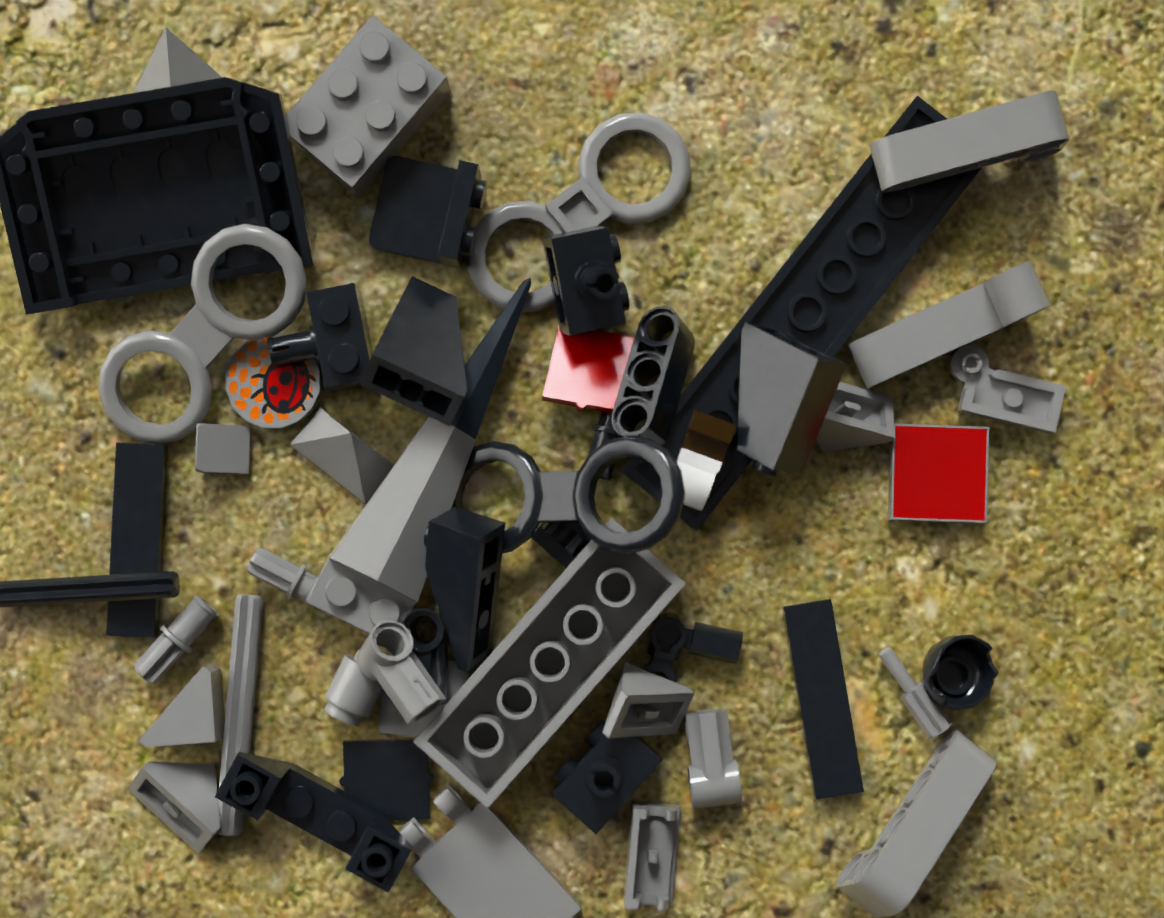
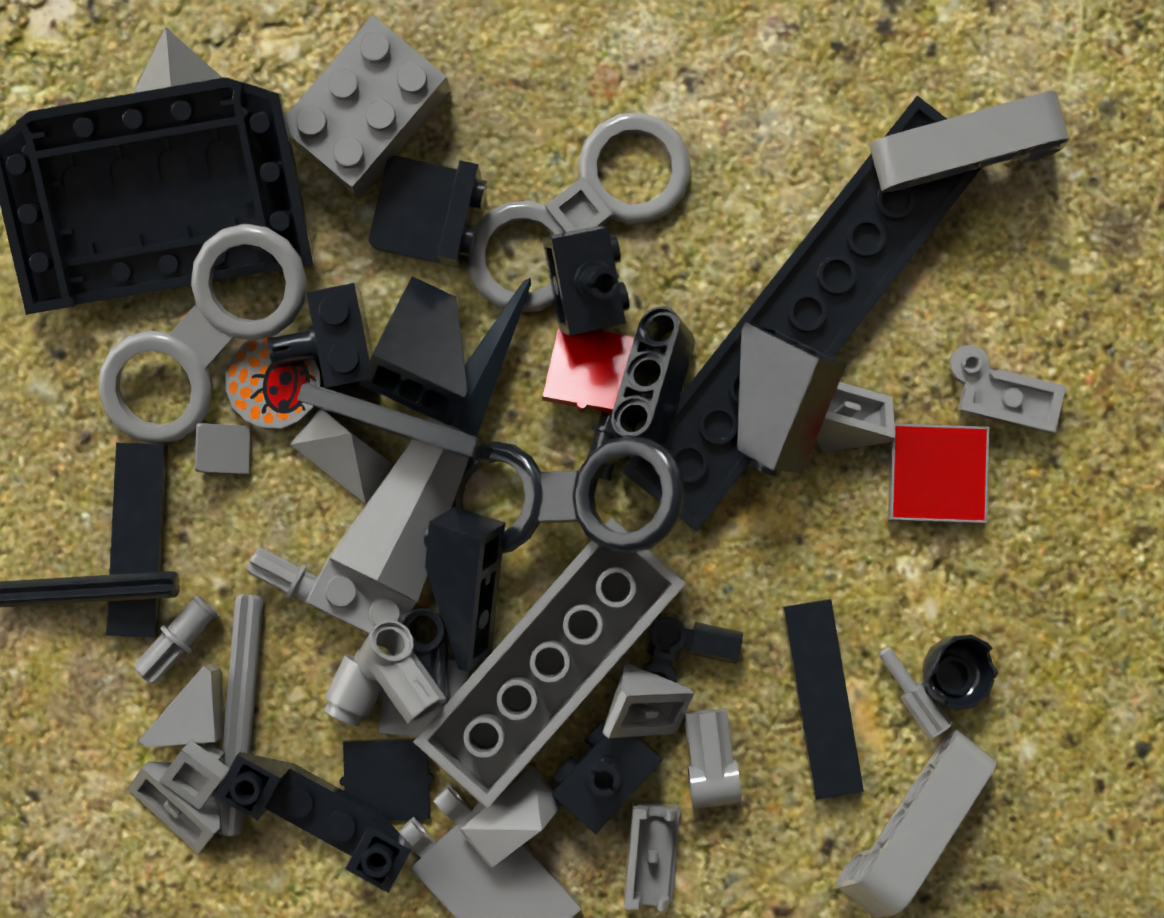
black tile [531,522,591,568] -> none
leg [676,410,737,511] -> none
light grey beam [847,261,1051,389] -> none
none -> light grey tile [159,739,229,809]
none -> black tile [297,382,493,464]
none -> light grey slope [459,766,563,868]

